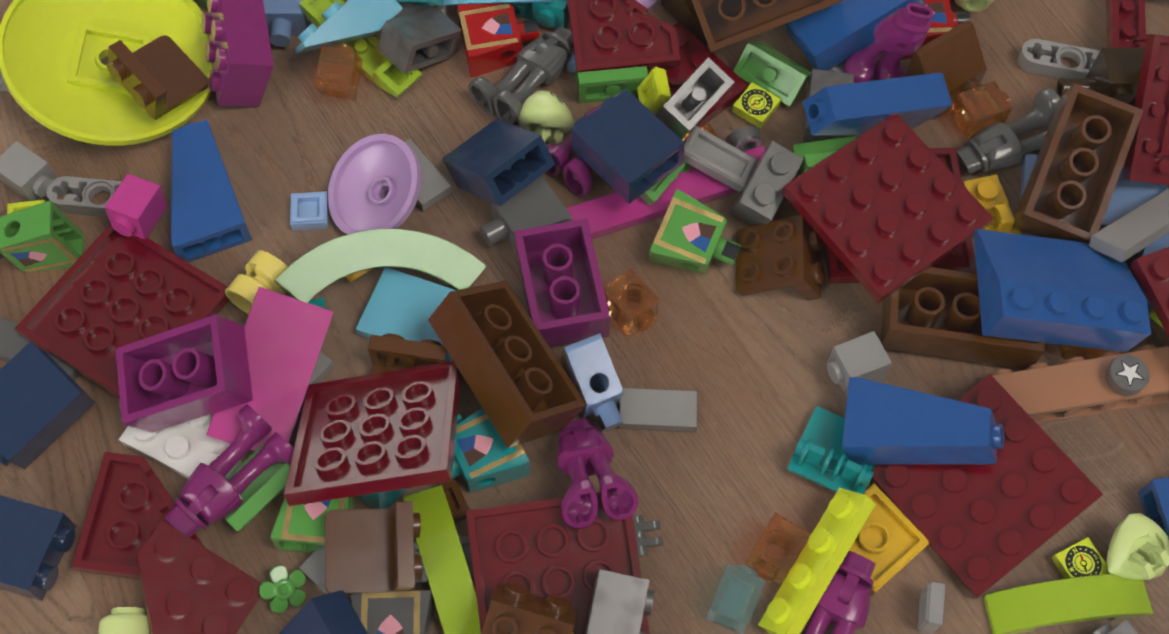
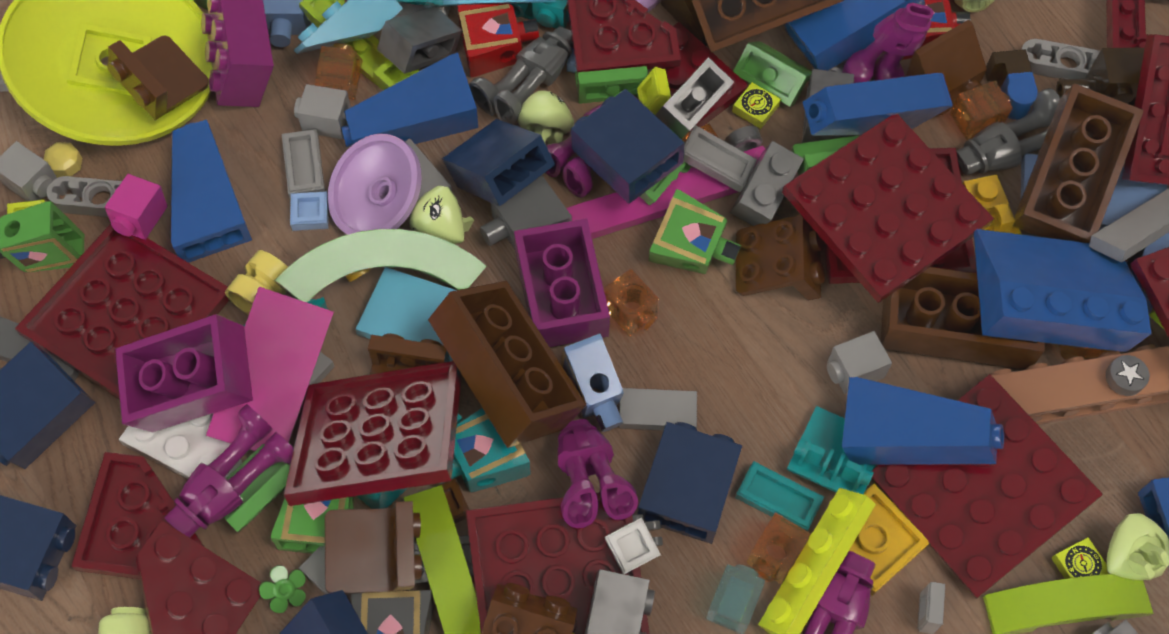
none -> light yellow tile [43,142,83,178]
none -> light grey tile [282,129,325,200]
none -> light grey brick [294,84,351,139]
none -> blue slope [341,53,479,147]
none -> yellowish green piece [410,186,474,244]
none -> white tile [604,518,661,574]
none -> dark blue brick [637,422,742,544]
none -> teal tile [735,461,824,534]
none -> leg [985,49,1038,120]

